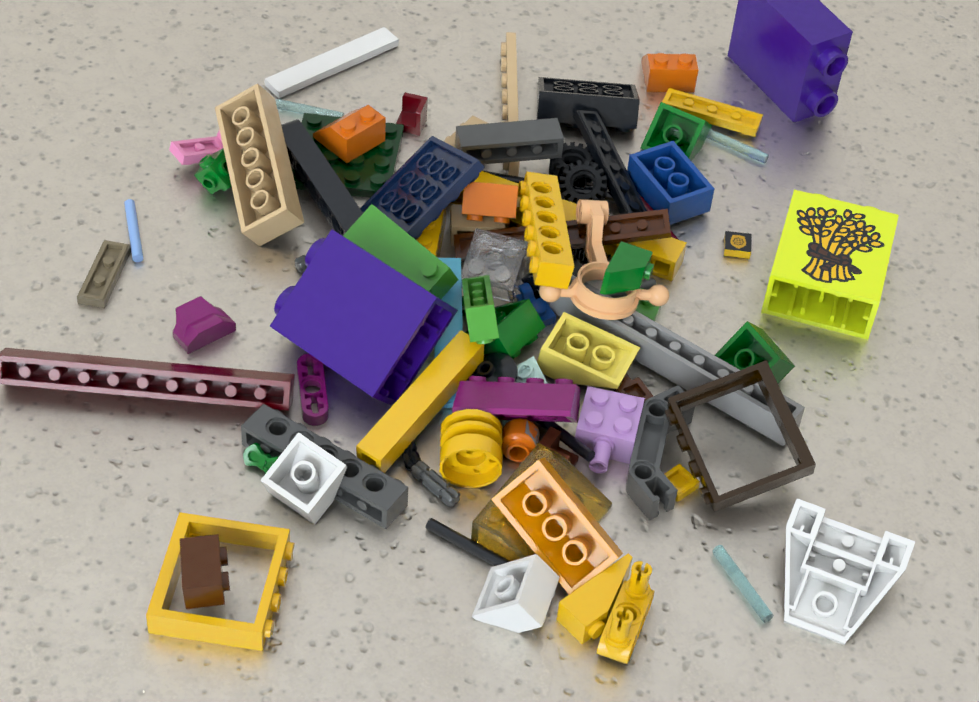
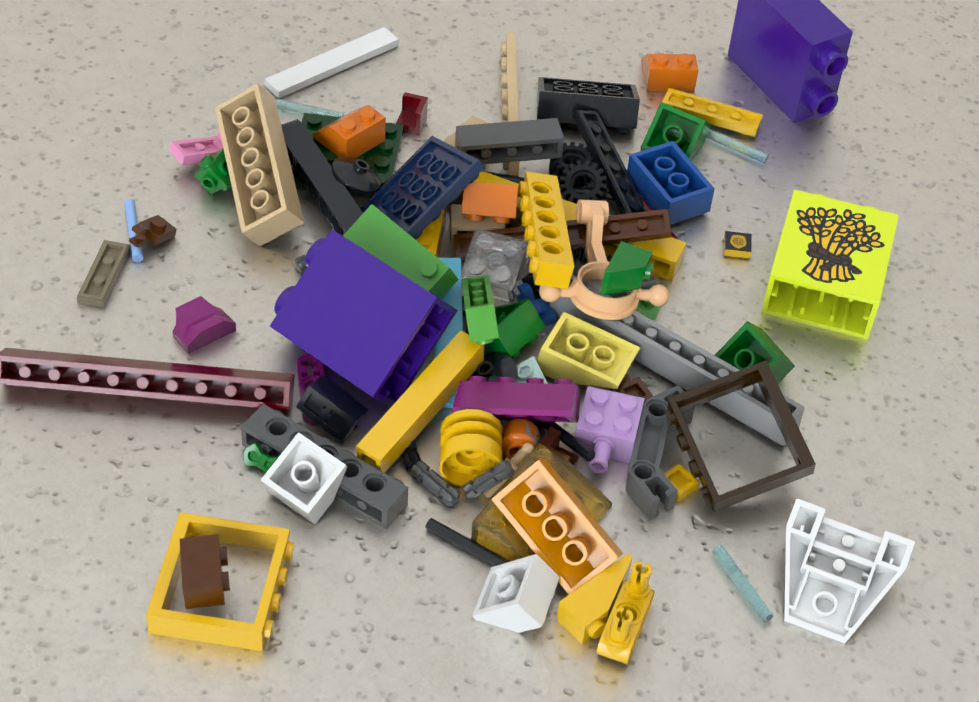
none -> reddish brown plate [129,215,177,247]
none -> black hinge [296,375,369,442]
none -> black dish [332,157,381,194]
none -> dark grey axle [462,461,514,499]
none -> tan piece [484,443,534,498]

